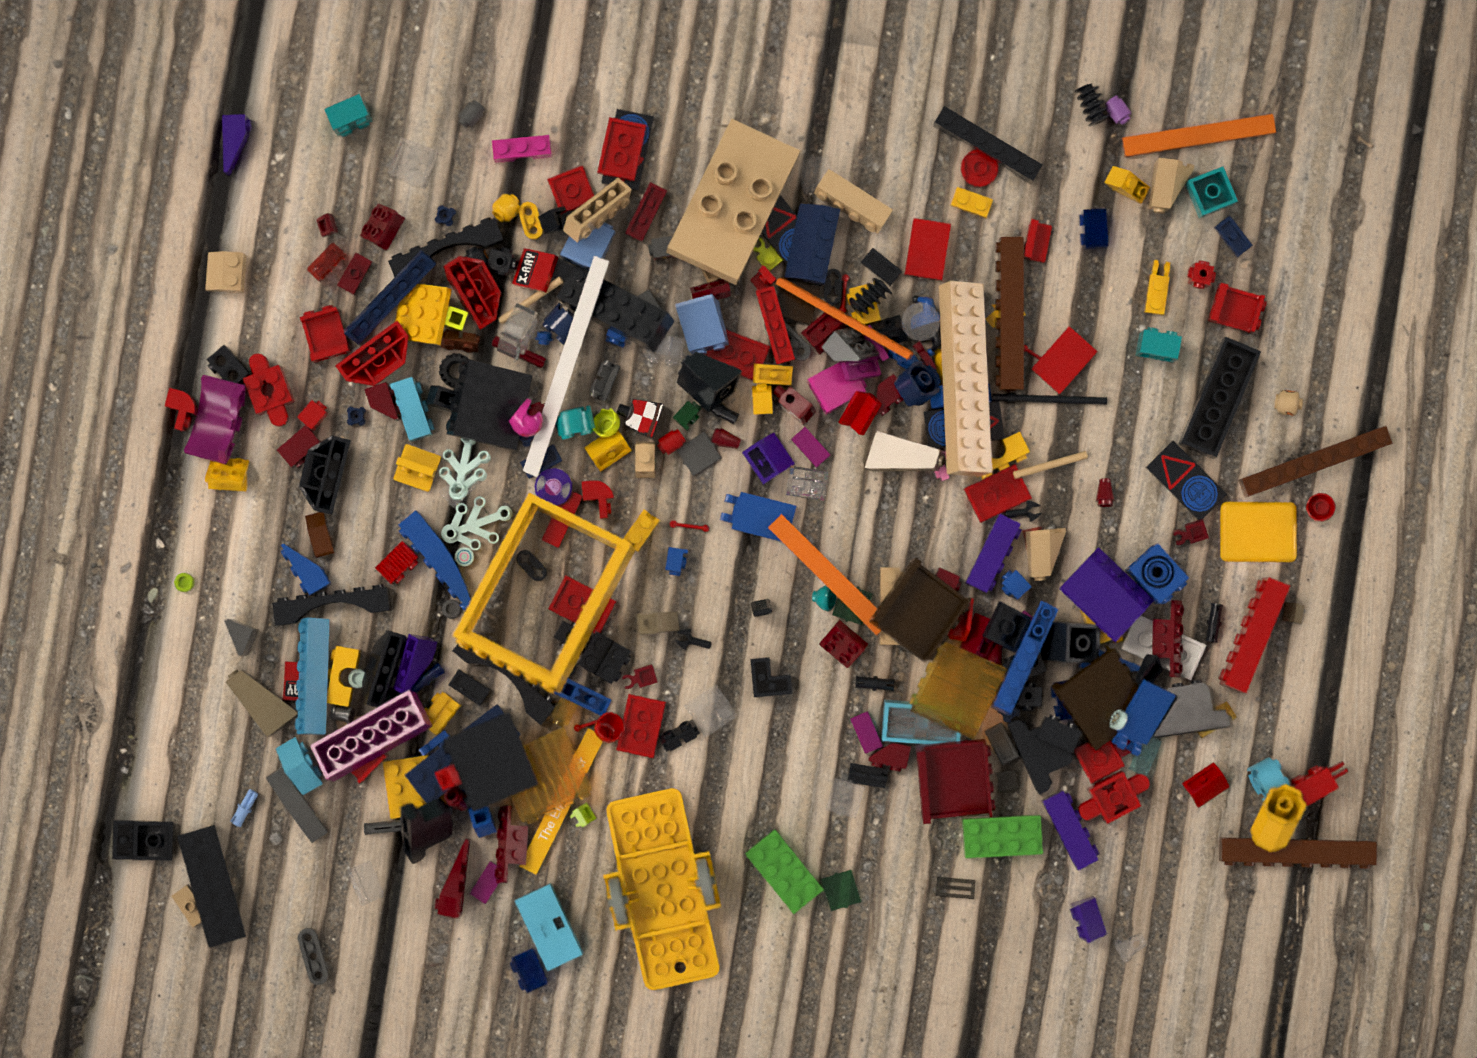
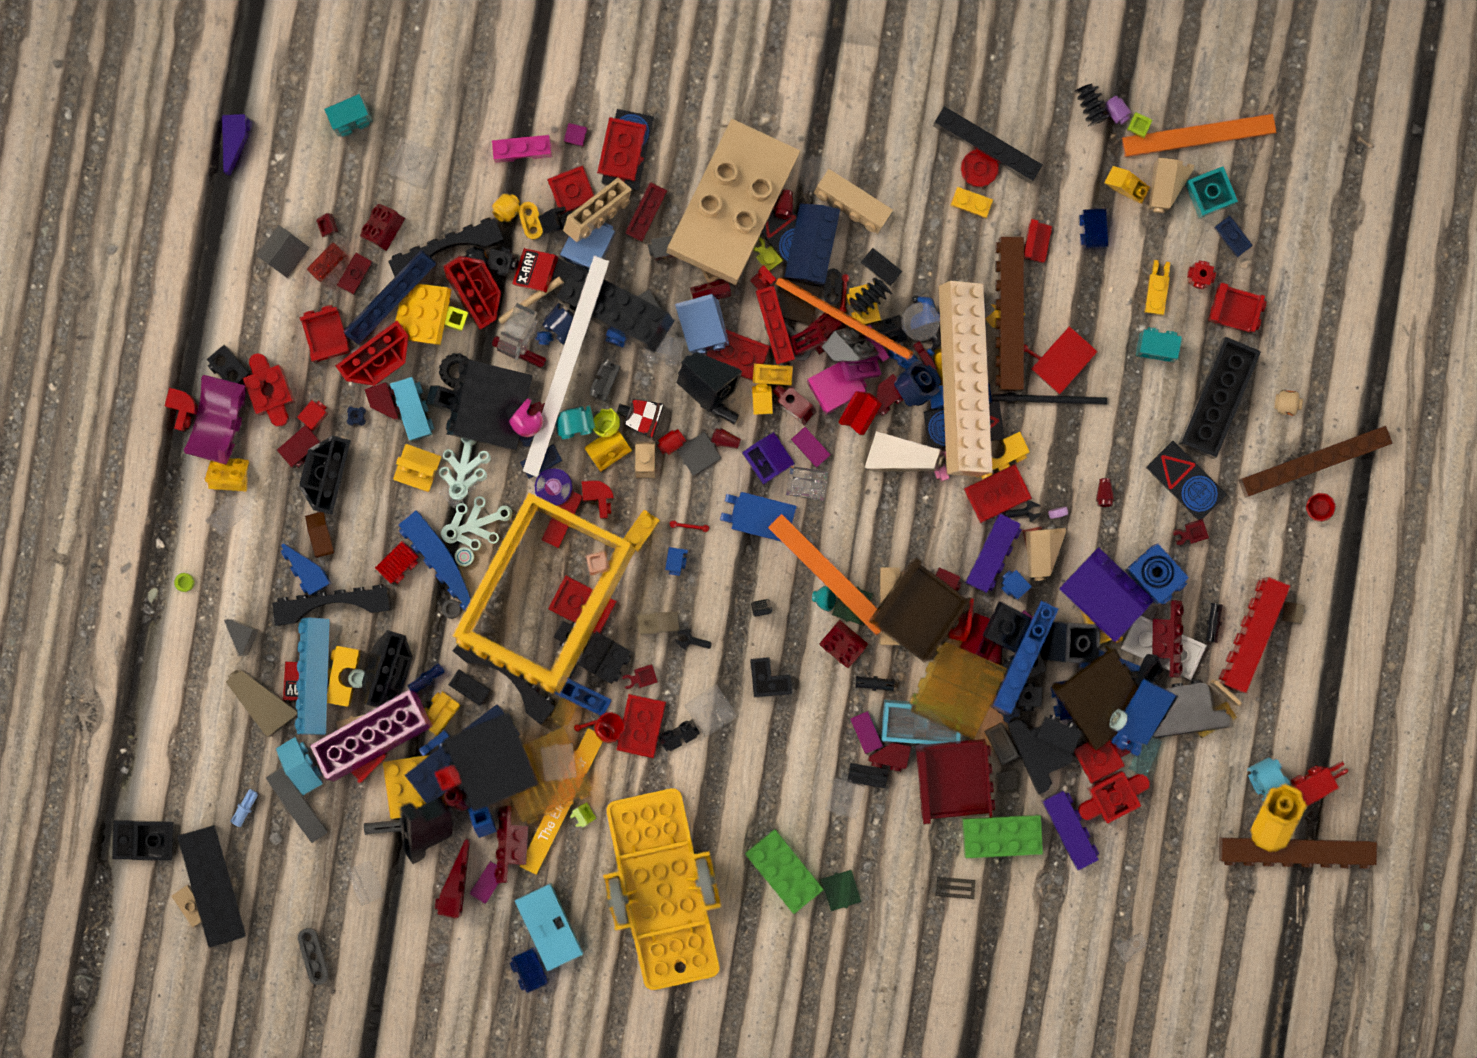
tan slope [205,251,247,293] -> none
dark grey bush [330,704,355,724] -> none
dark purple slope [393,634,437,694] -> none
dark blue plate [435,205,456,226] -> none
copper hinge [440,329,480,353] -> none
dark grey brick [458,100,486,129] -> none
black beam [516,550,547,581] -> none
dark green brick [673,401,702,431] -> none
red tile [904,218,951,281] -> none
tan bar [1013,451,1088,479] -> none
dark purple slope [1070,896,1107,943] -> none
red panel [1182,762,1230,808] -> none
yellow piece [1220,502,1297,562] -> none
none -> clear panel [205,496,250,536]
none -> dark grey slope [256,225,310,278]
none -> clear piece [541,744,577,782]
none -> magenta tile [564,123,587,147]
none -> nougat tile [586,551,610,576]
none -> dark red cone [774,189,793,219]
none -> dark red tile [790,323,828,355]
none -> lavender tile [1048,507,1068,519]
none -> lime tile [1127,112,1153,138]
none -> tan piece [1210,679,1242,707]

